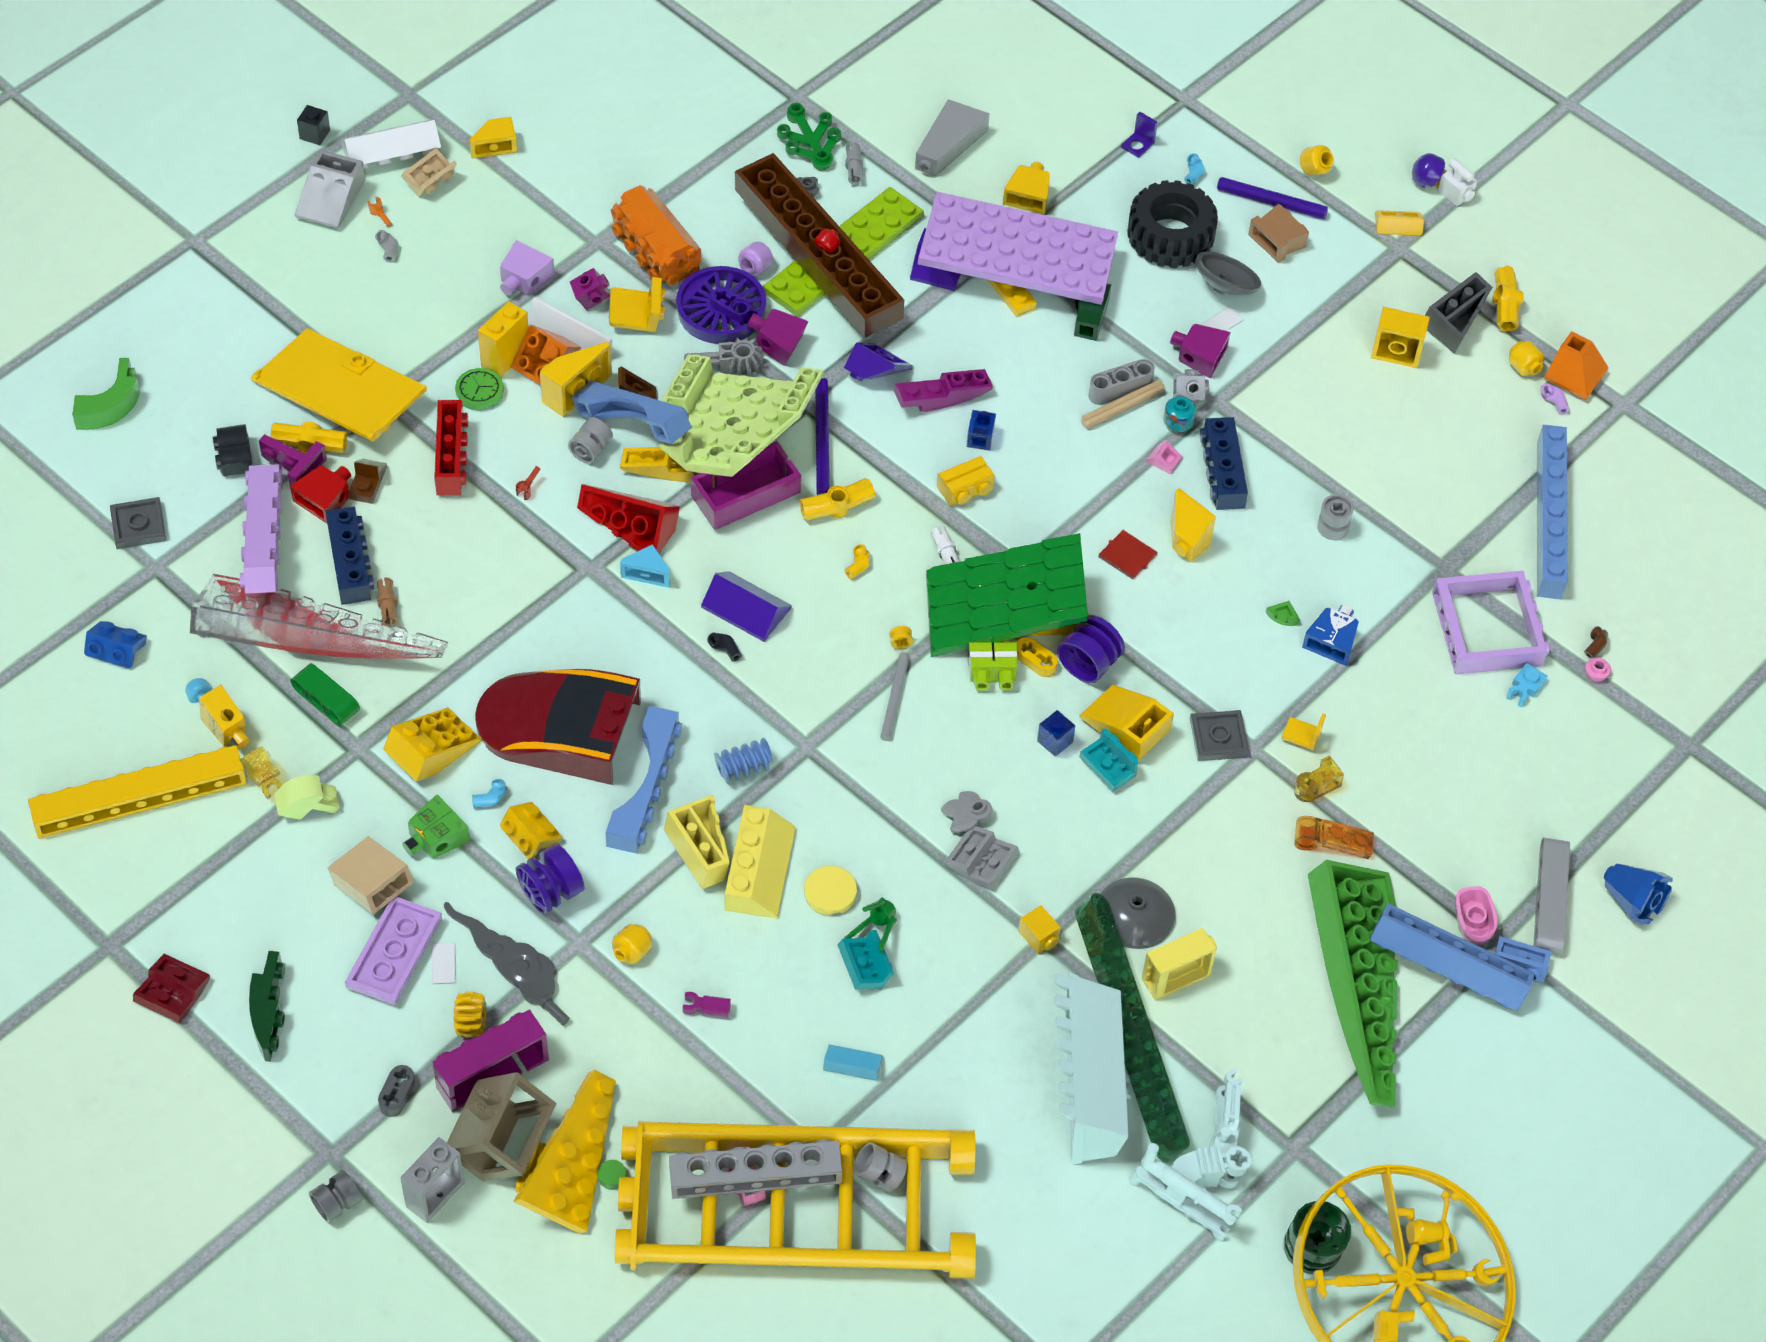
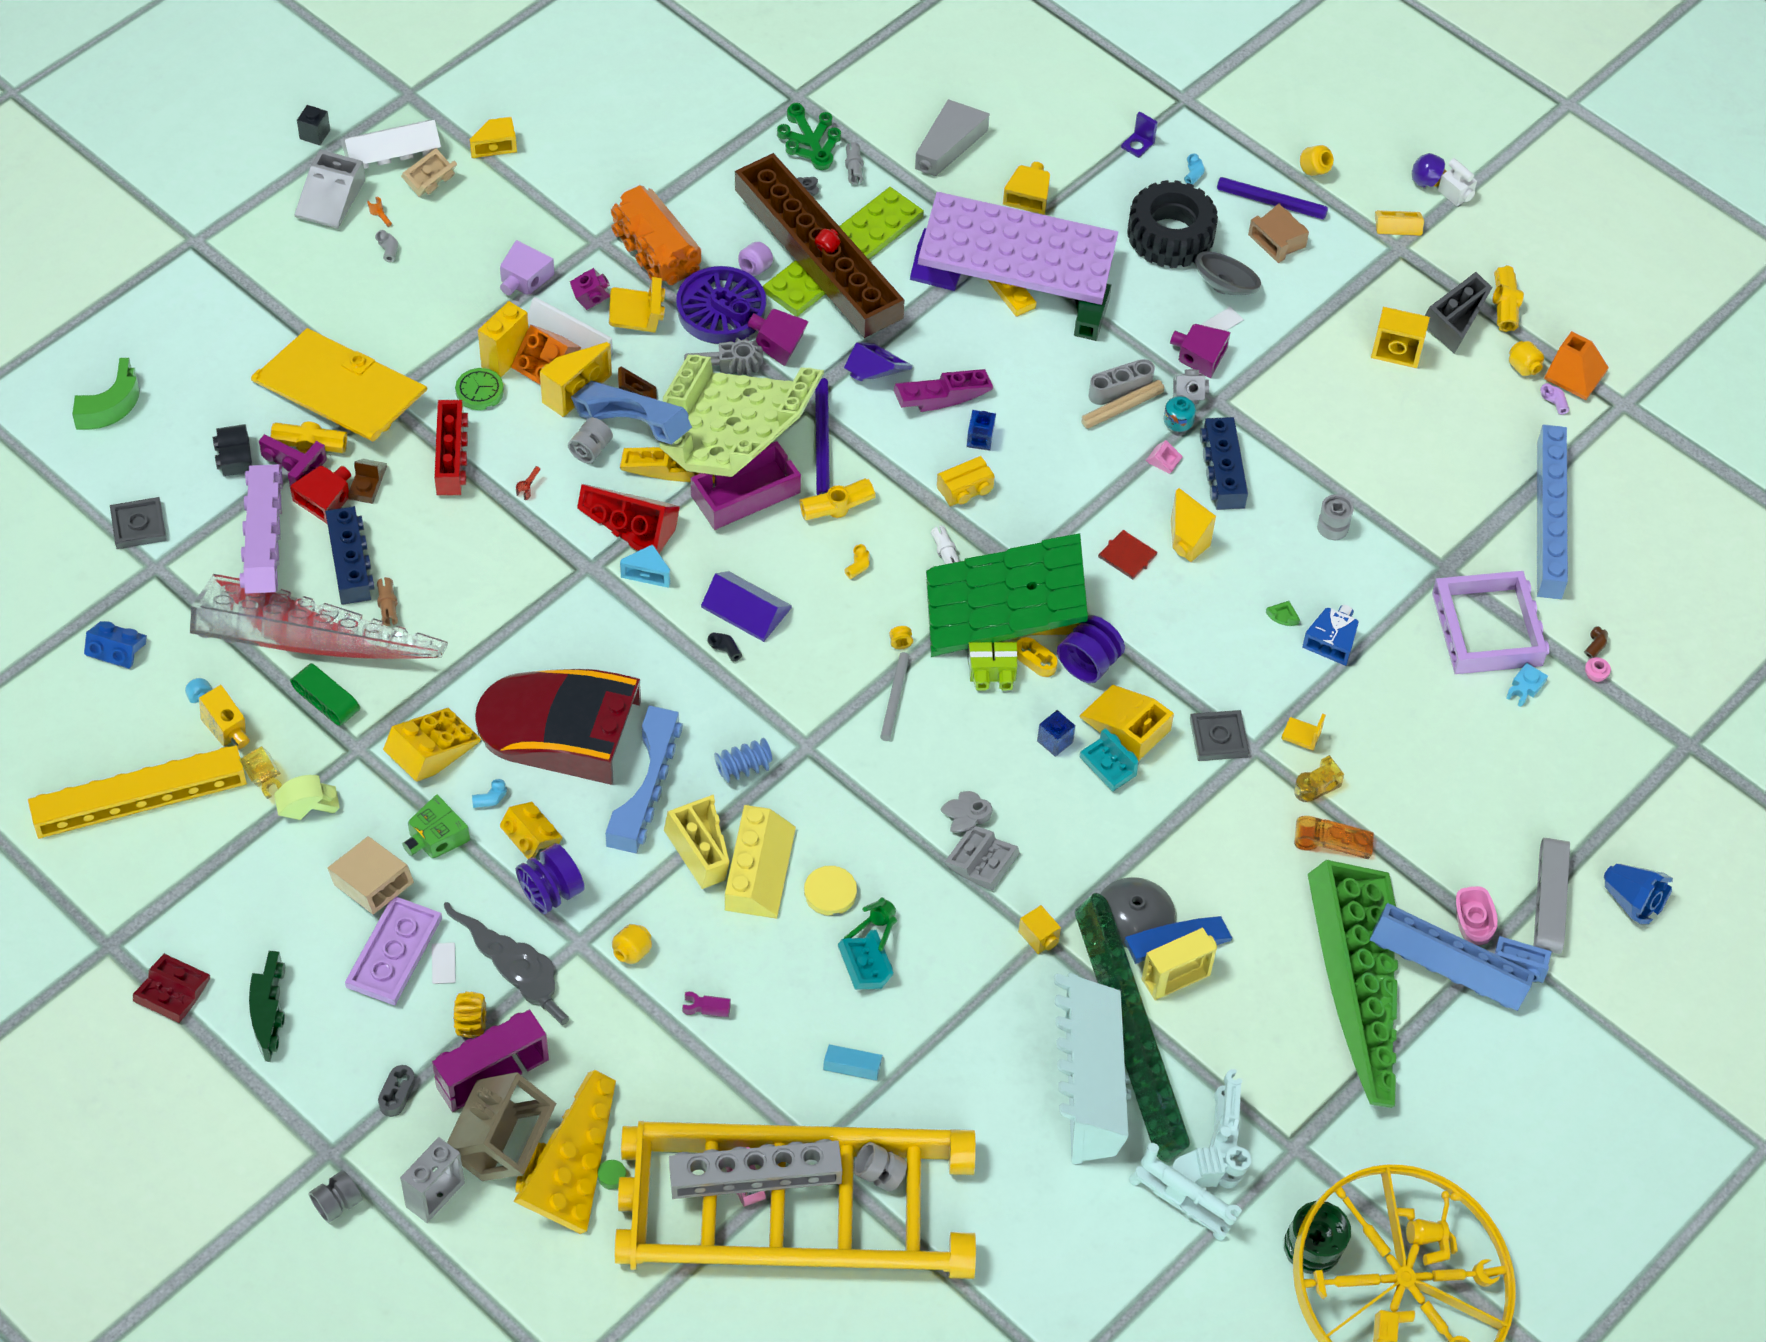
none -> blue slope [1125,916,1232,964]

